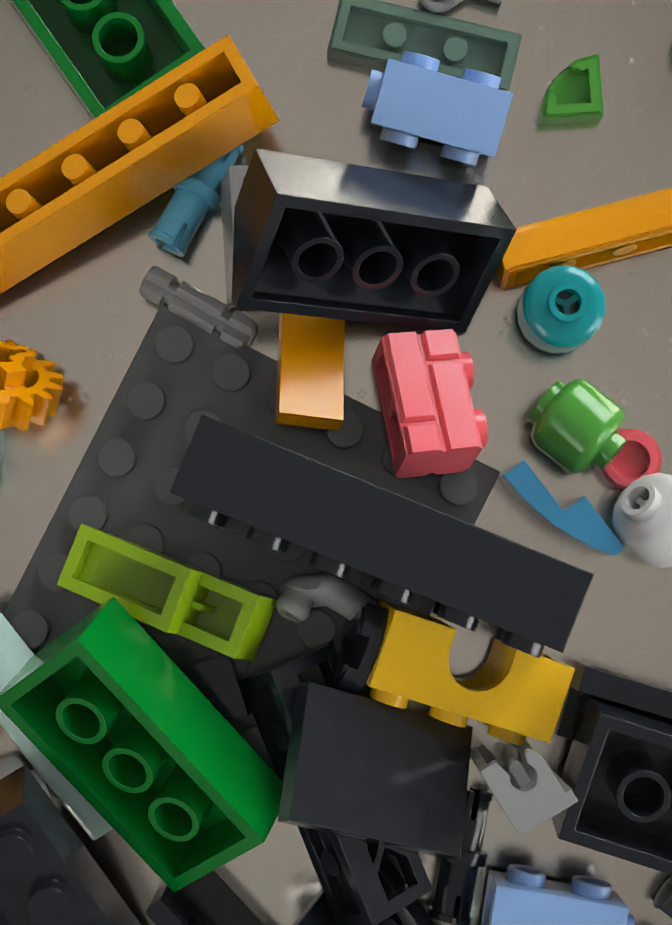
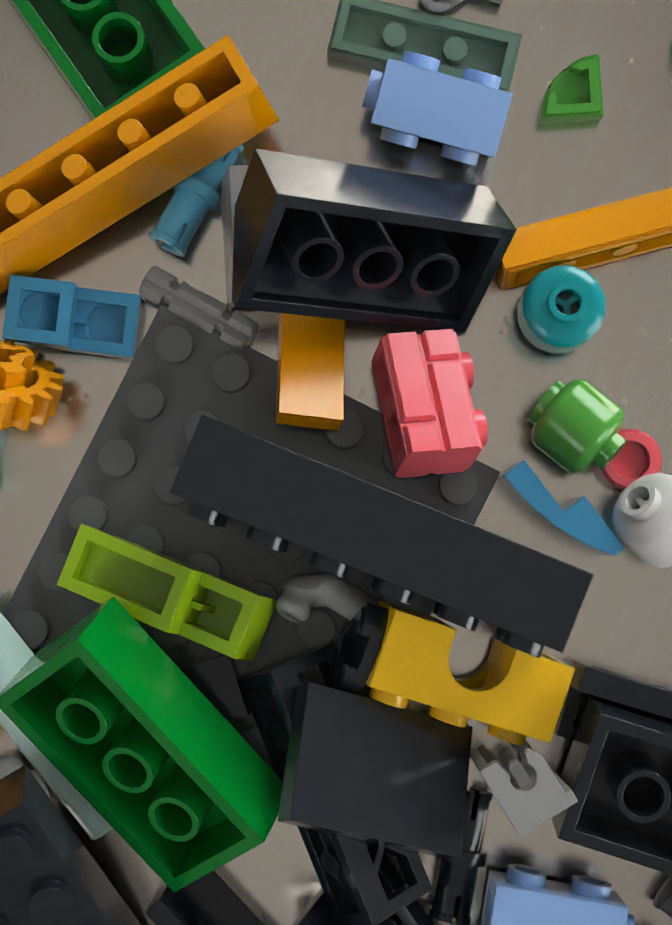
none -> dark azure slope [2,275,143,360]

